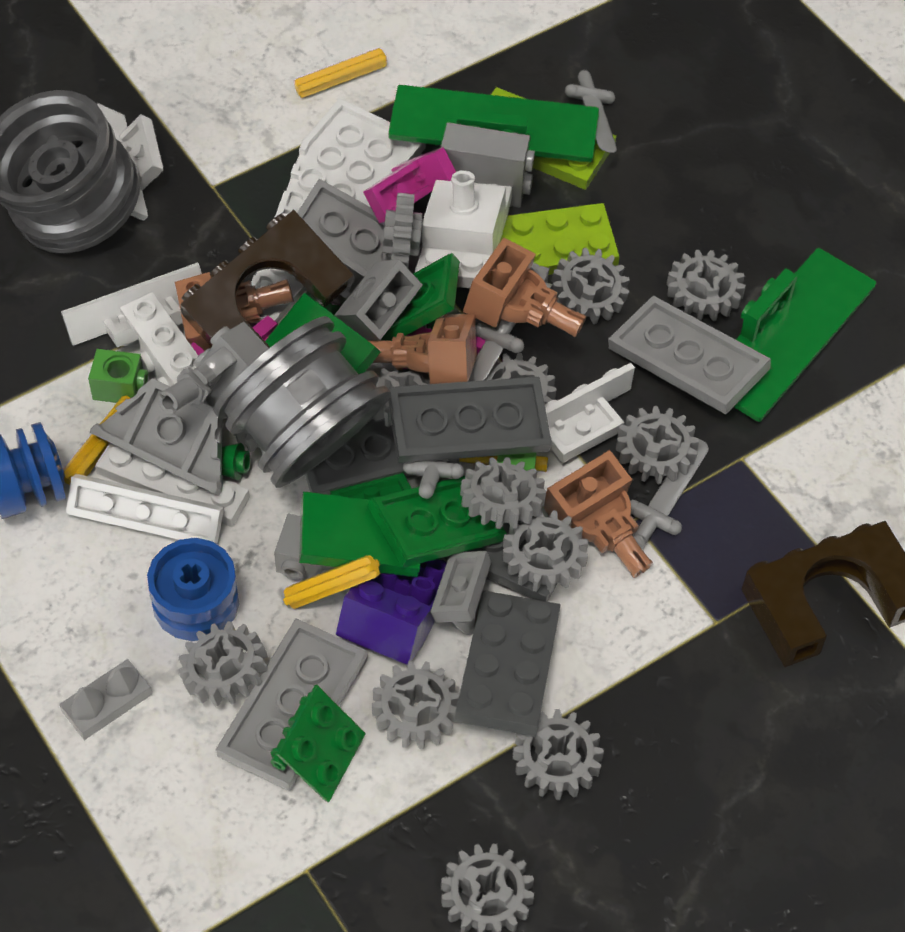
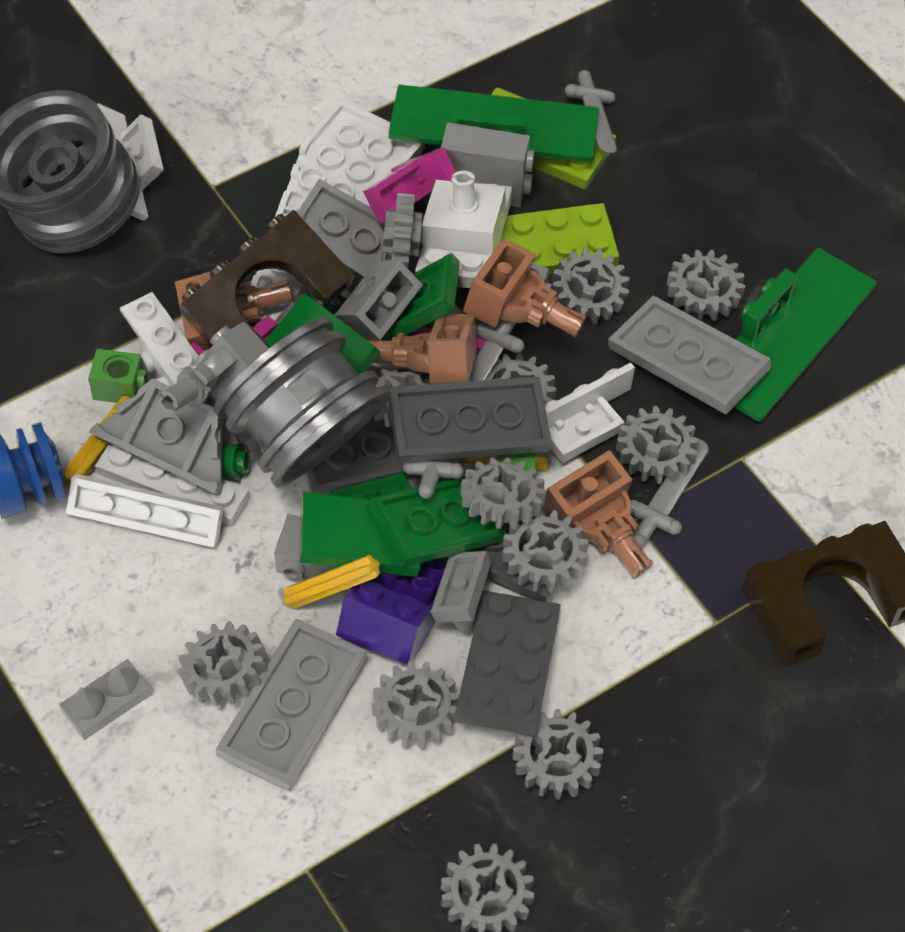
white bracket [61,263,202,347] -> none
blue wheel [147,538,239,641] -> none
green hinge [270,685,366,802] -> none
yellow axle [294,48,387,98] -> none

